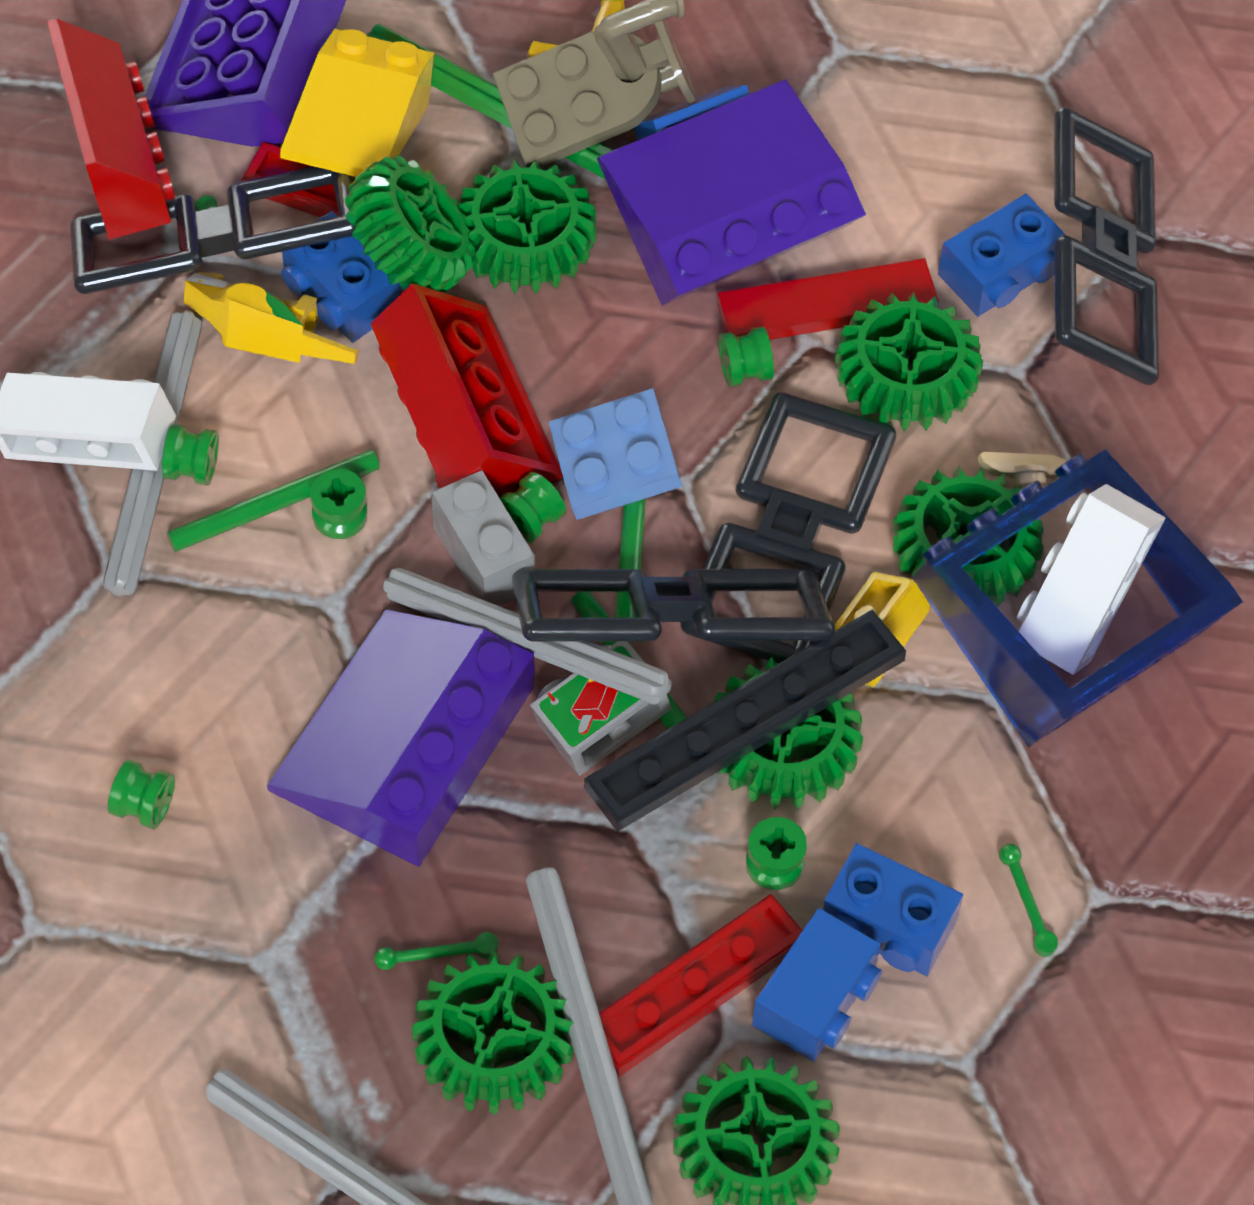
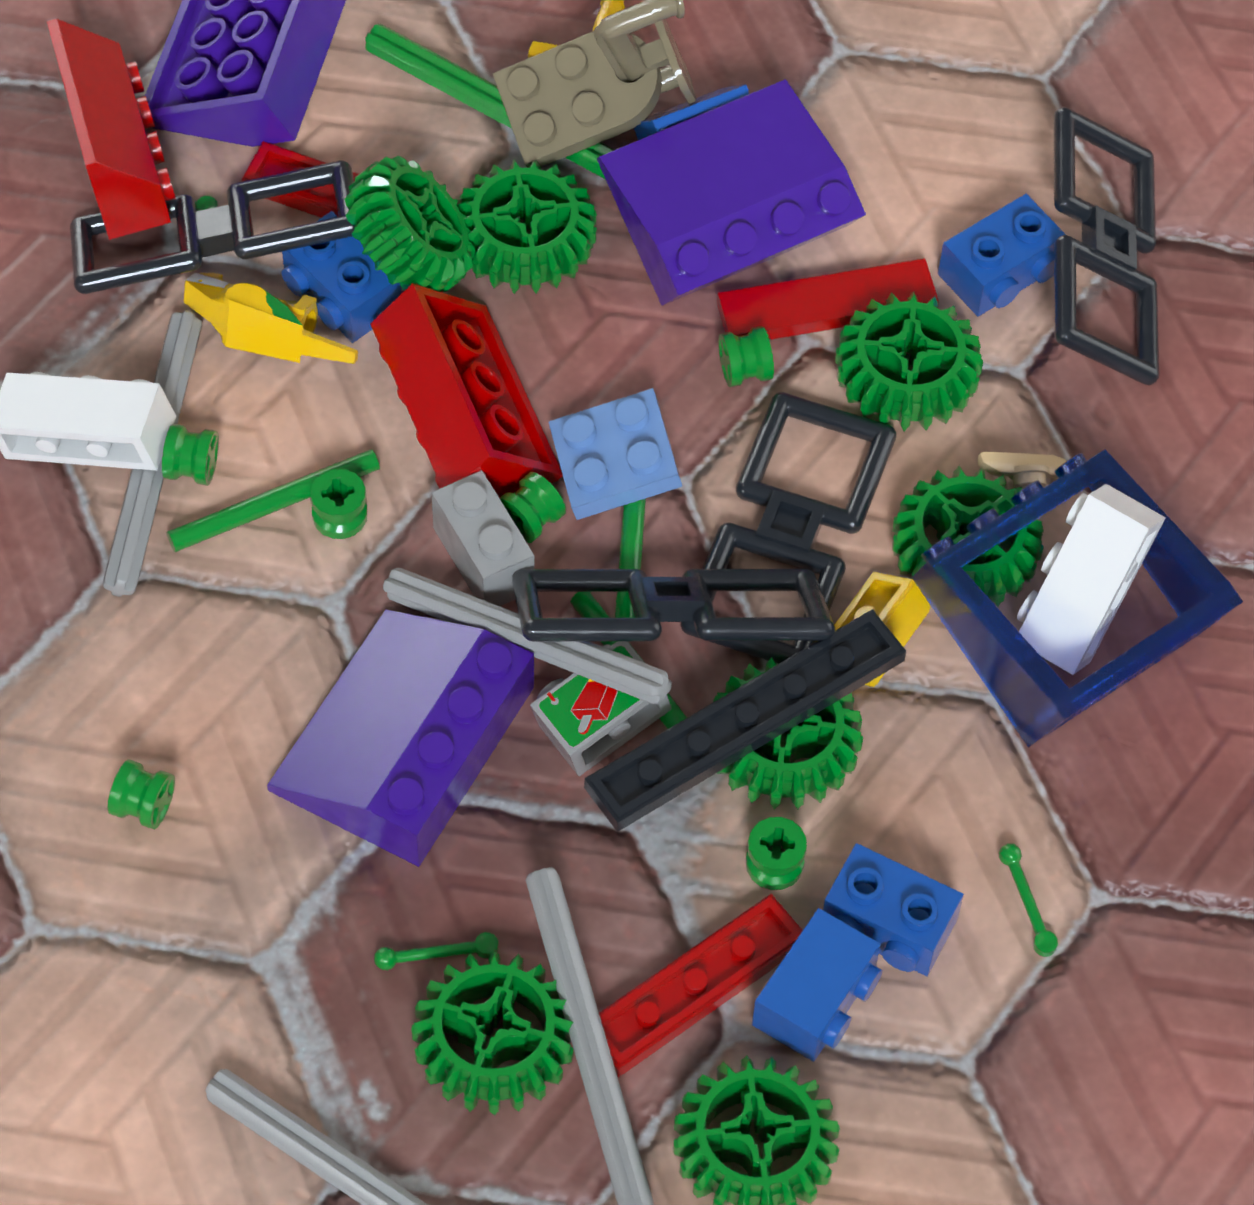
yellow slope [280,29,434,177] -> none

